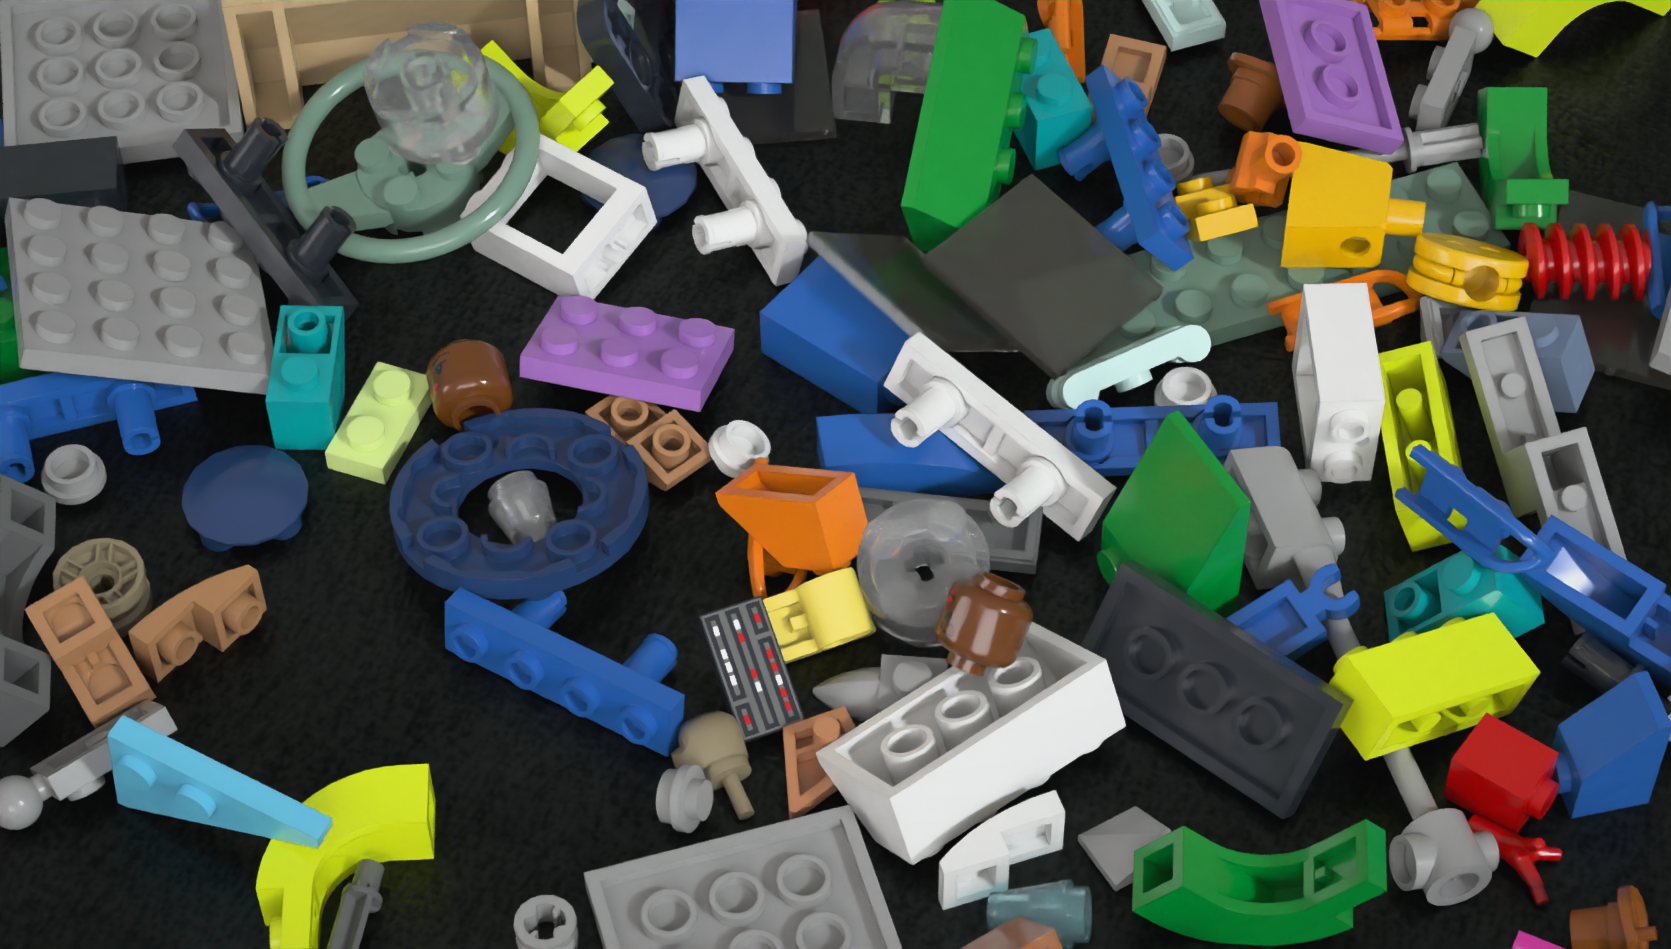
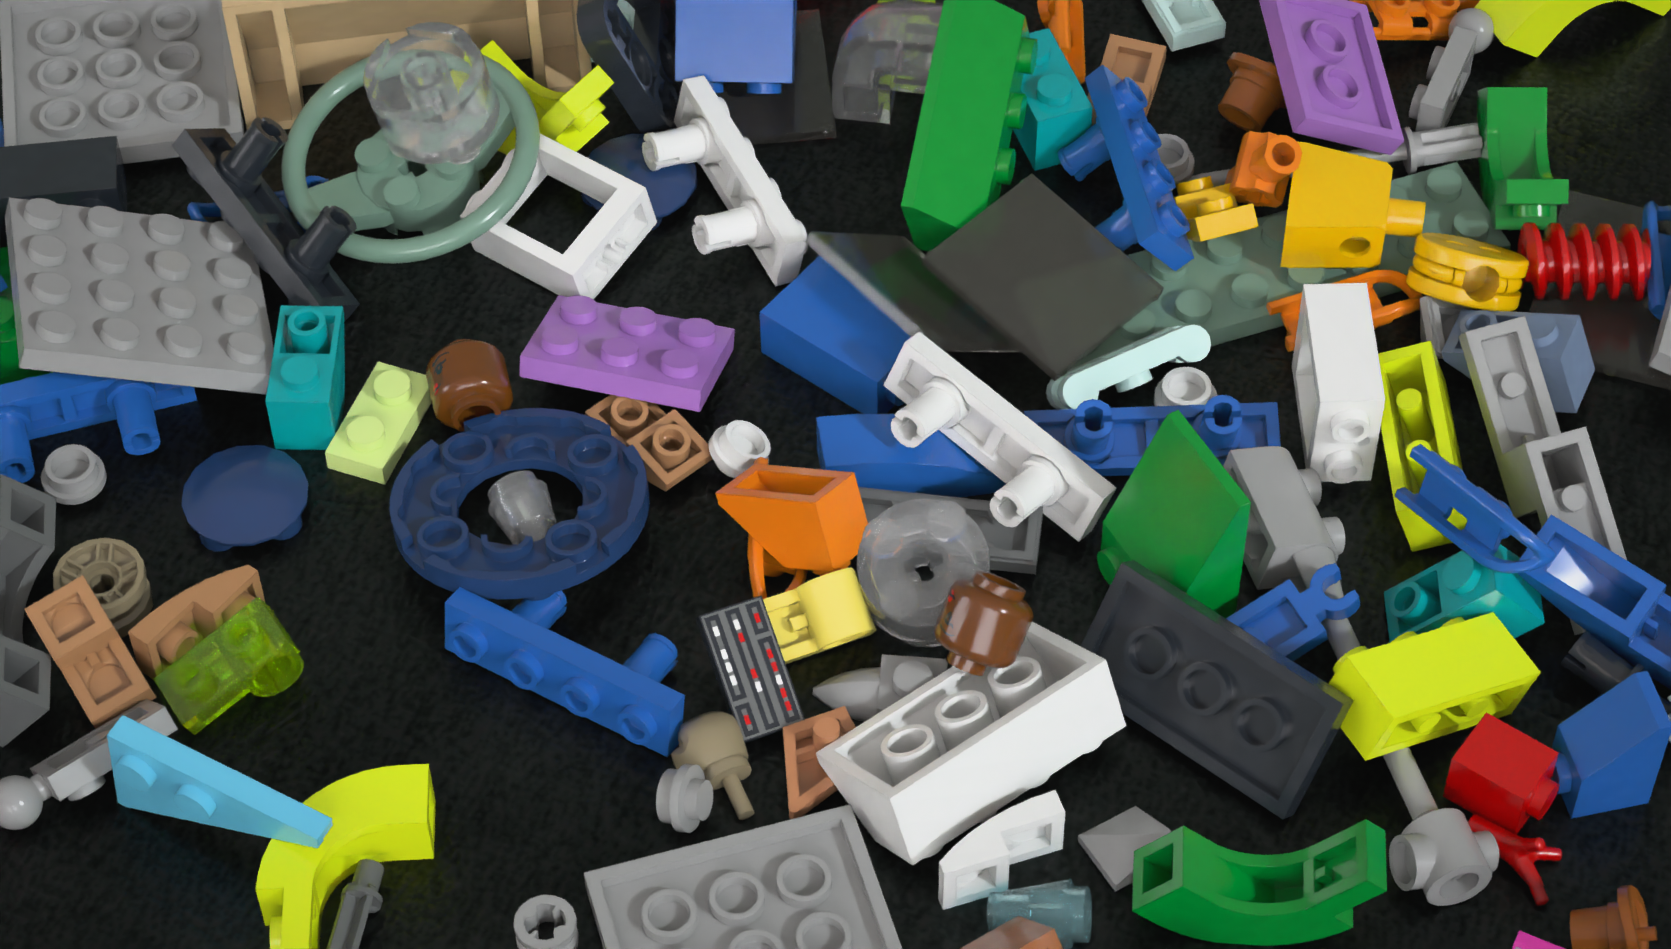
none -> clear neon green plate [154,597,304,735]

